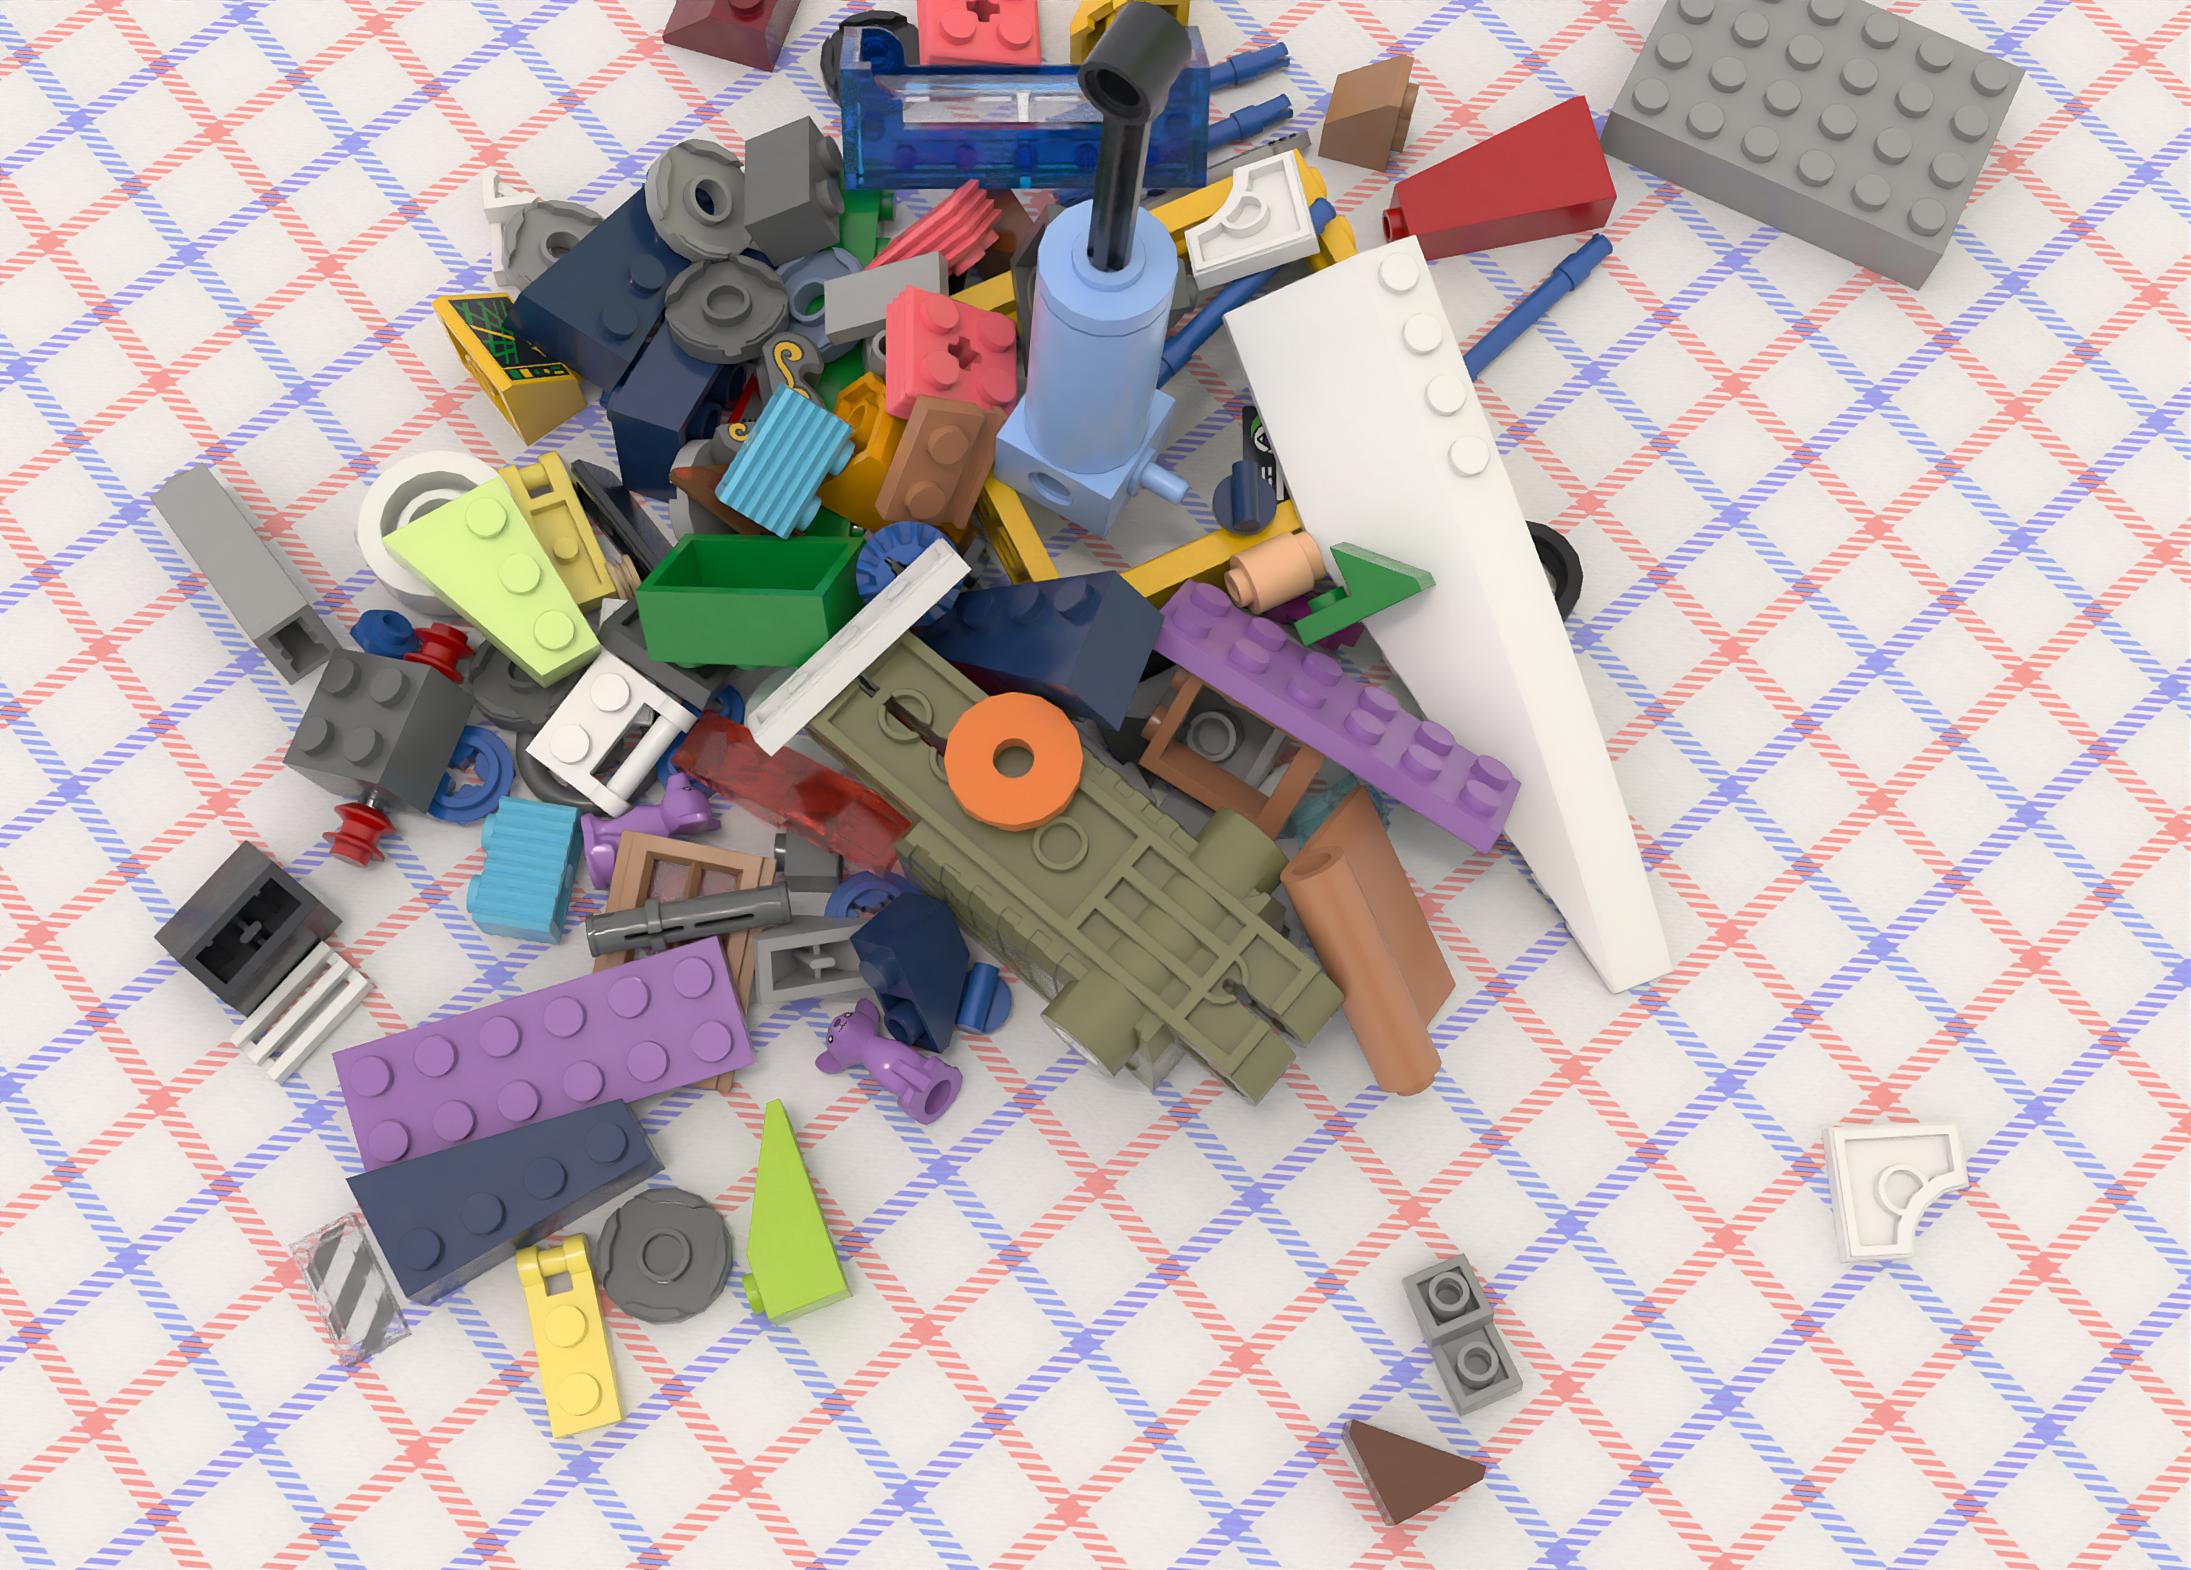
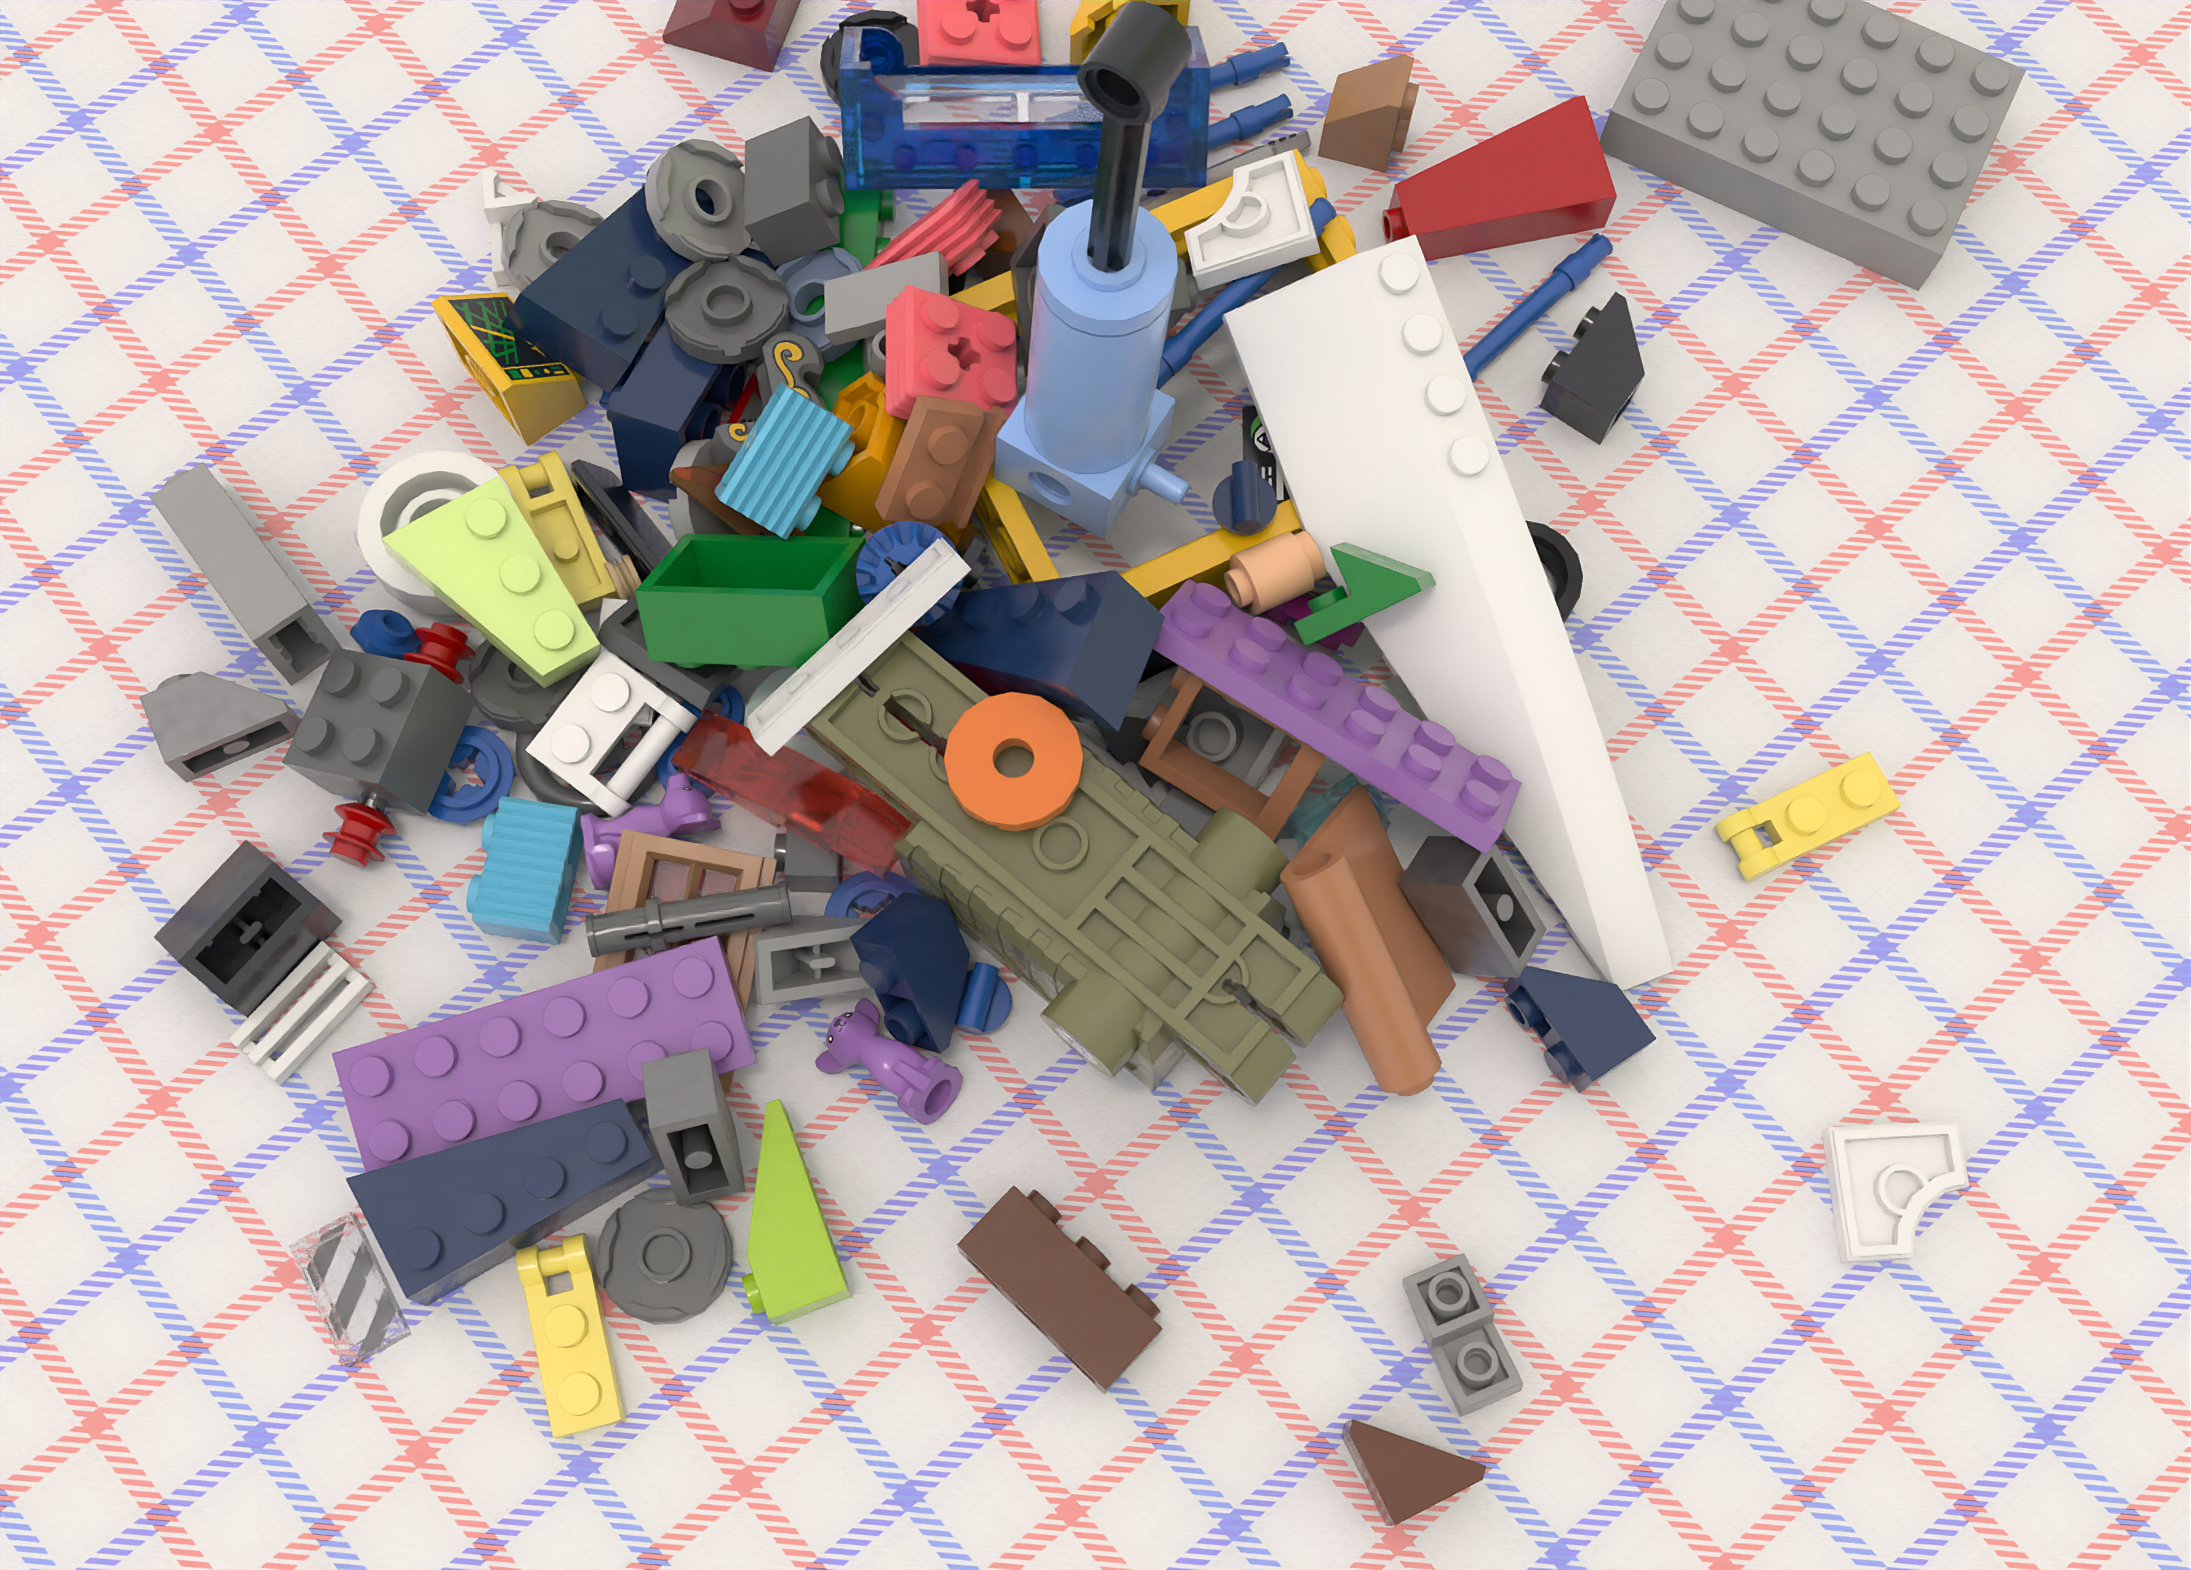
none -> flat silver slope [140,671,302,783]
none -> flat silver brick [641,1047,746,1207]
none -> reddish brown brick [957,1185,1163,1394]
none -> flat silver brick [1398,836,1547,978]
none -> dark blue slope [1503,966,1656,1094]
none -> black slope [1539,292,1645,445]
none -> light yellow plate [1715,751,1902,882]

